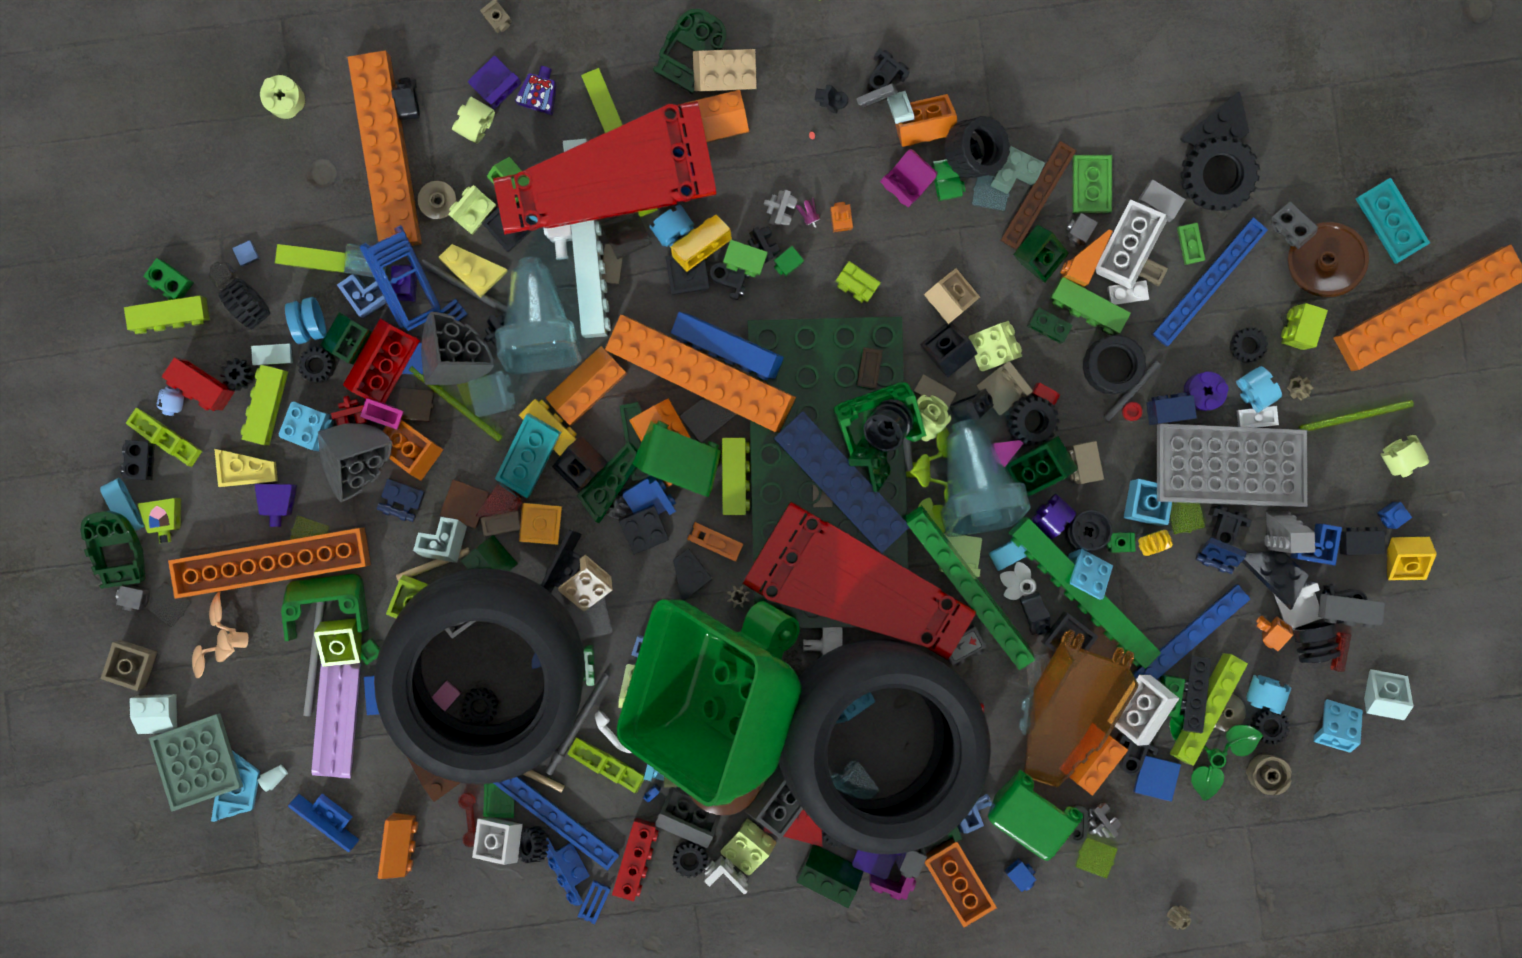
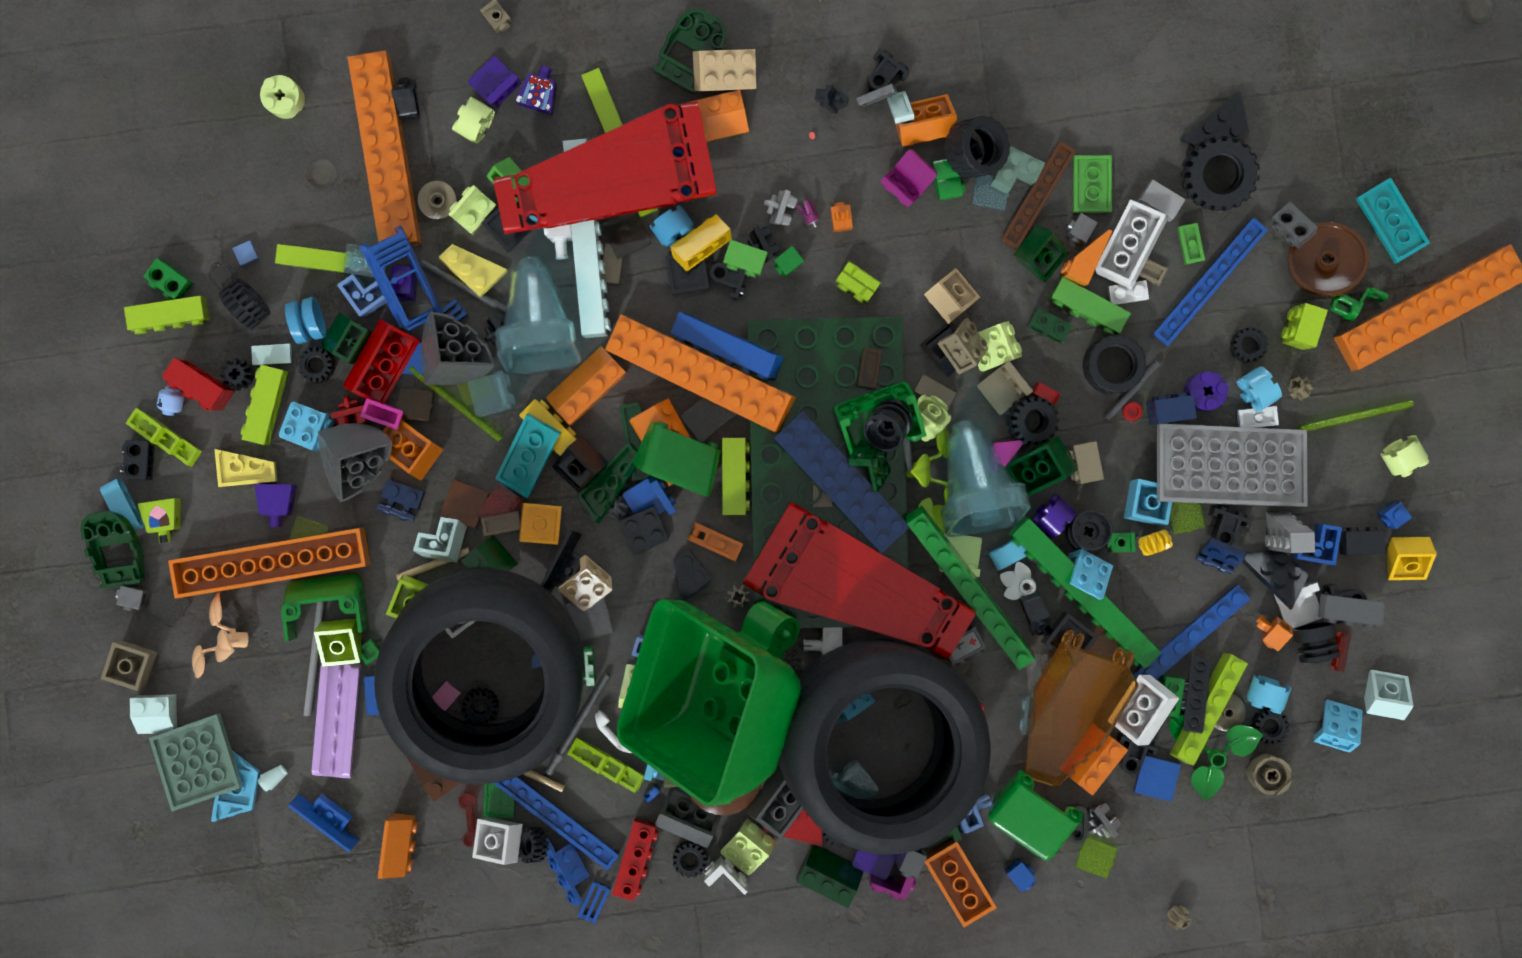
black pin [949,388,994,424] -> none
none -> dark tan bracket [937,318,989,375]
none -> green piece [1330,288,1389,322]

